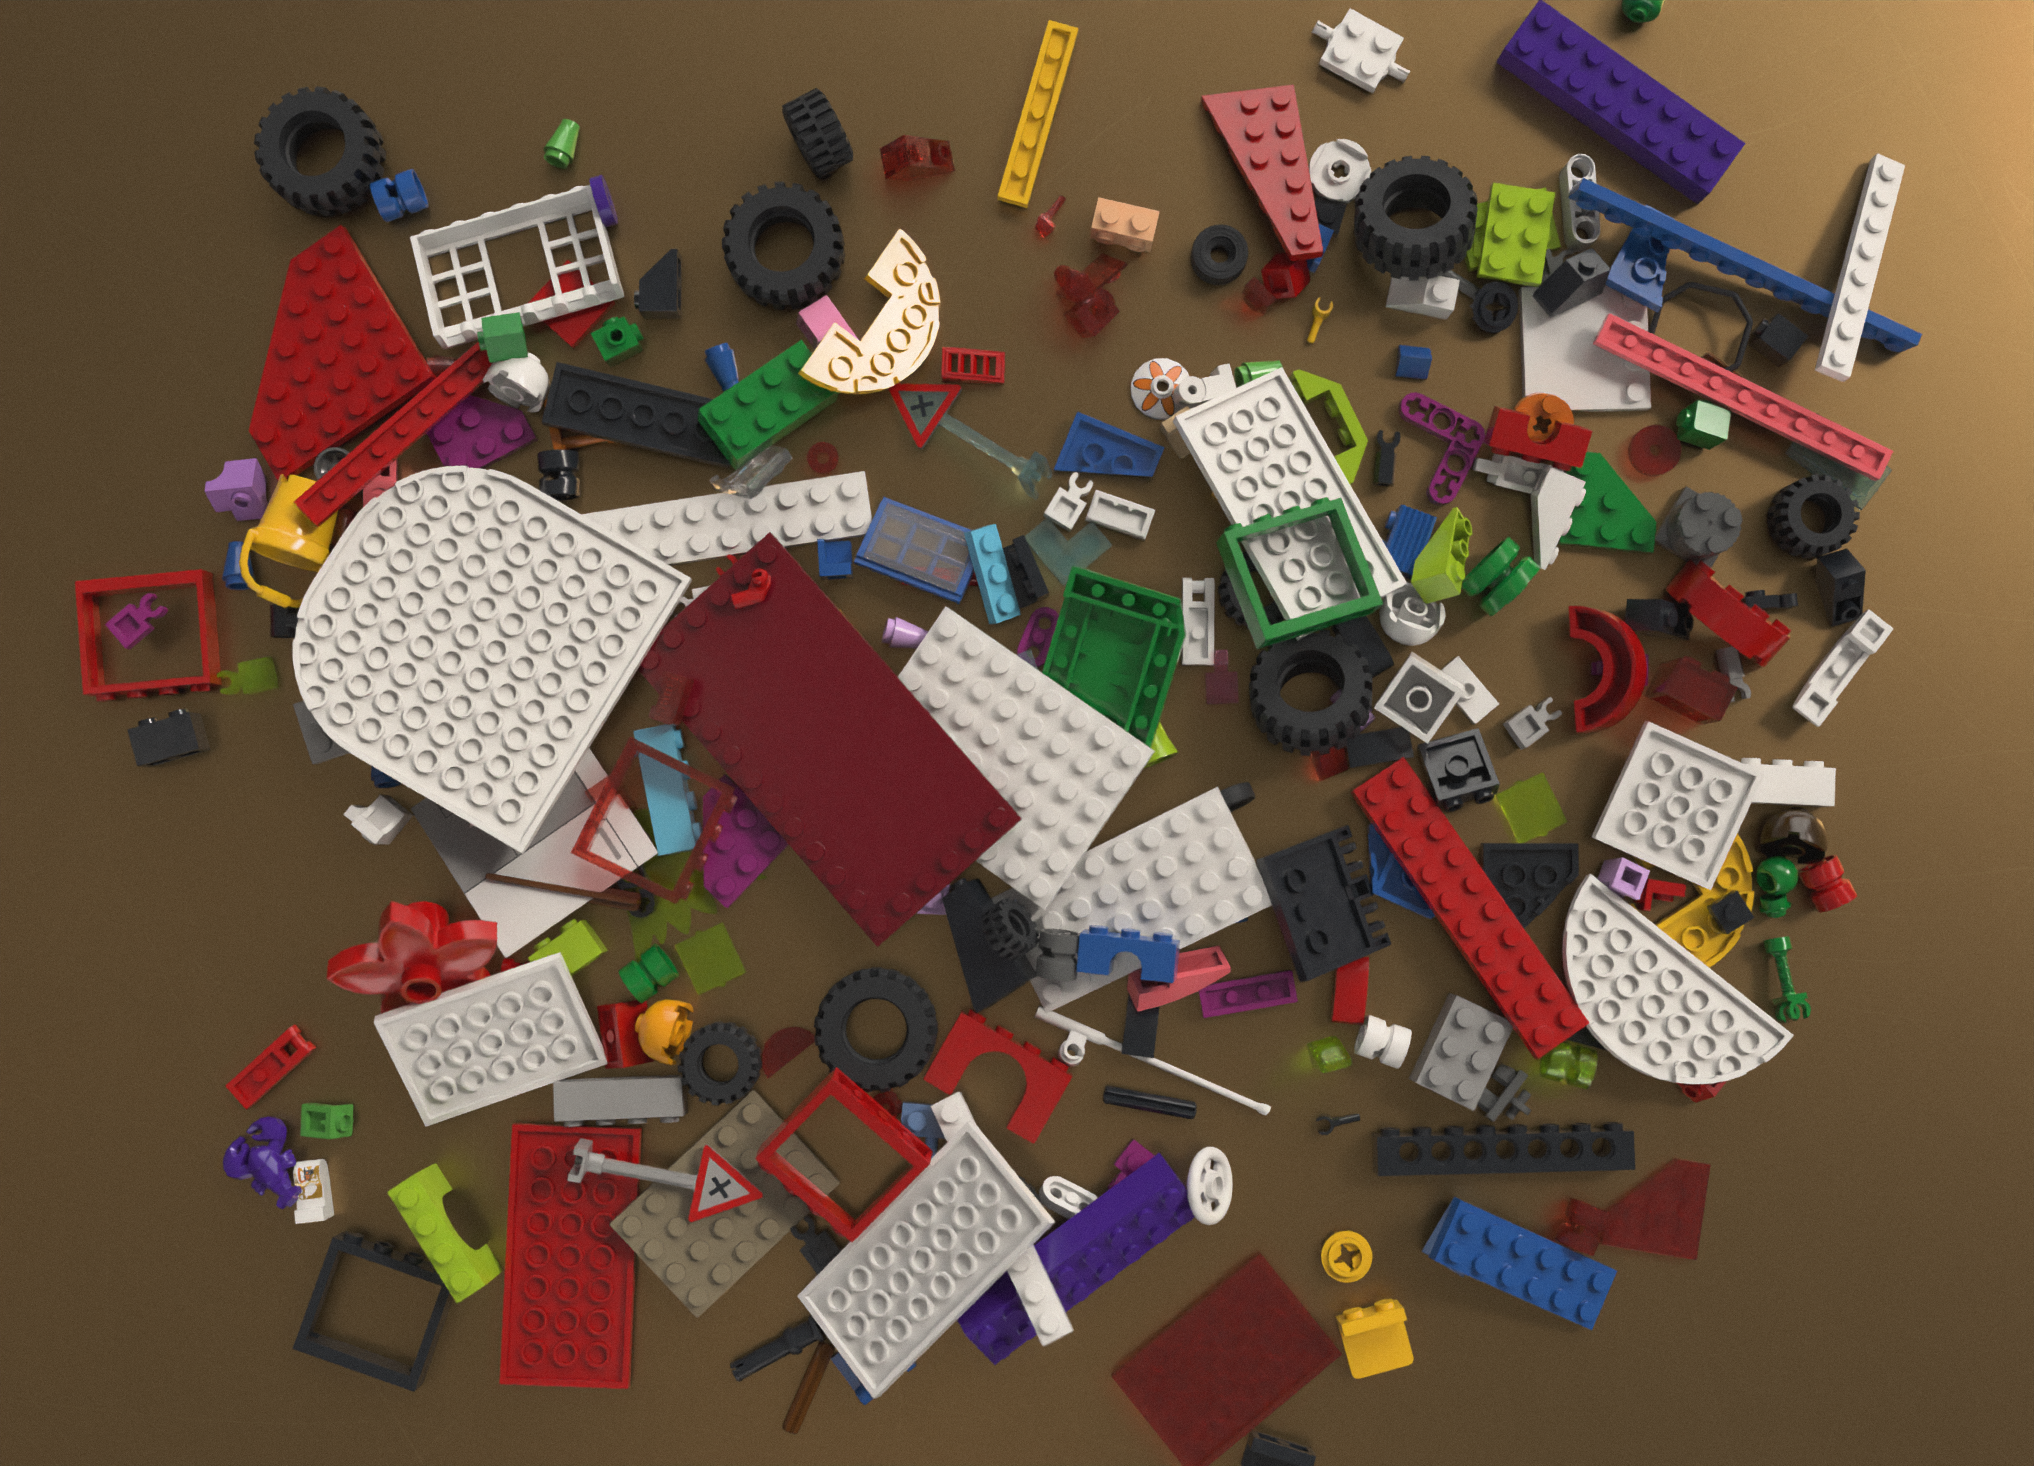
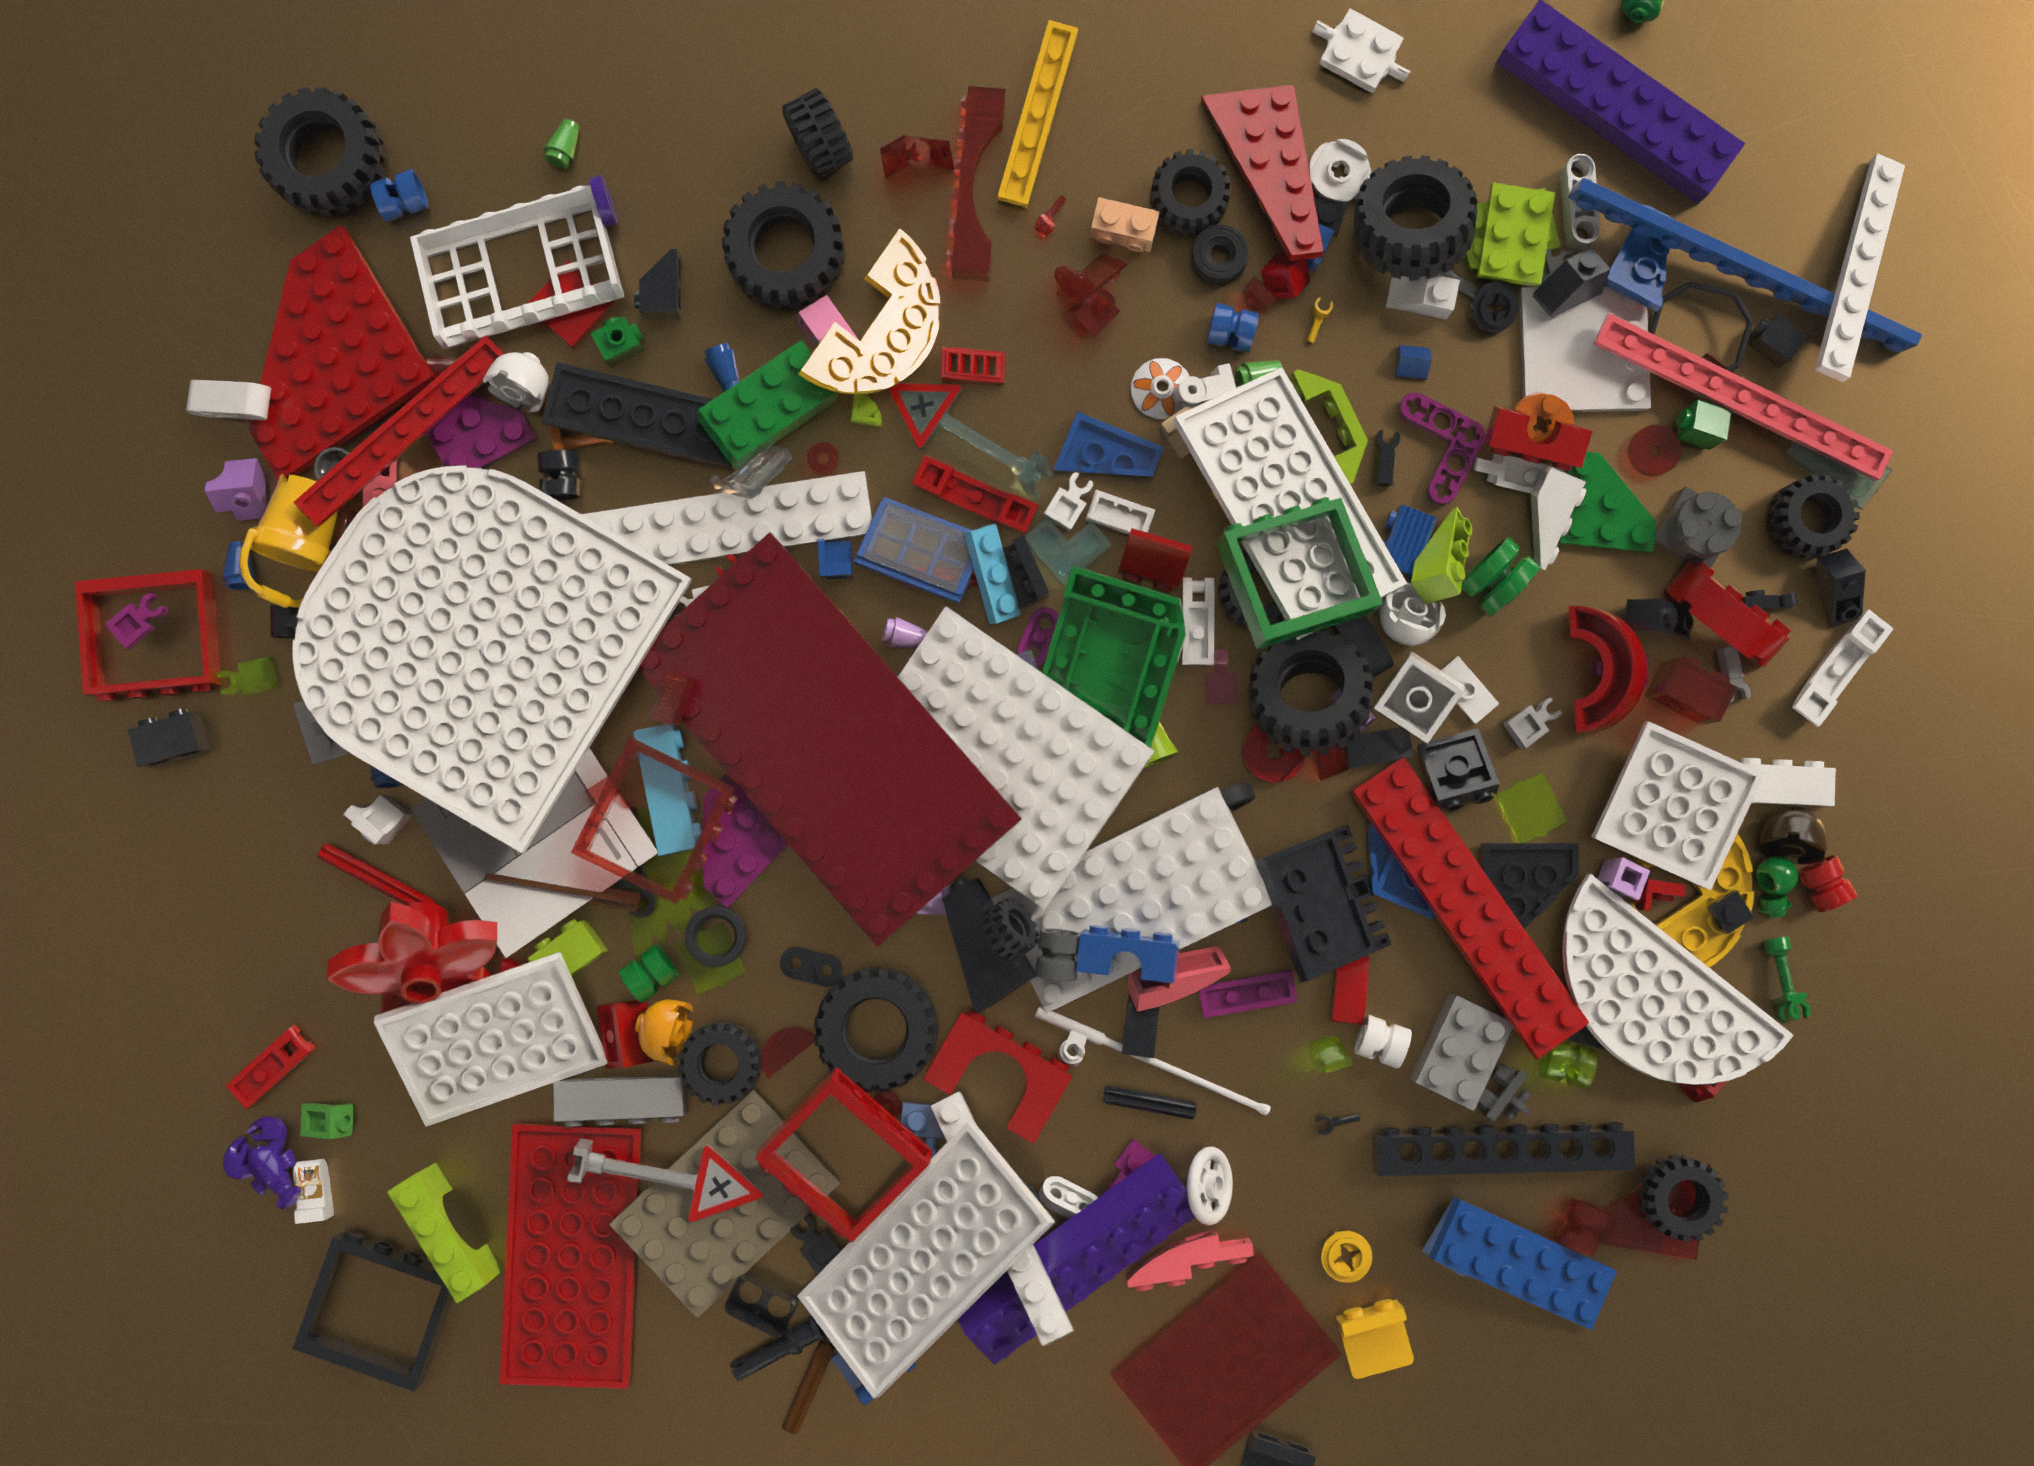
green brick [477,312,528,363] -> none
red arm [731,568,771,609] -> none
none -> white beam [186,380,271,420]
none -> red axle [317,843,435,905]
none -> black tyre [685,906,747,967]
none -> black piece [725,1272,799,1337]
none -> black plate [780,947,843,987]
none -> lime tile [850,394,882,427]
none -> red slope [912,455,1039,534]
none -> clear red arch [946,86,1006,282]
none -> red slope [1117,528,1193,593]
none -> coral slope [1126,1229,1254,1291]
none -> black tyre [1150,149,1231,237]
none -> blue wheel [1206,303,1259,353]
none -> red plate [1241,725,1305,783]
none -> black tyre [1636,1154,1729,1242]

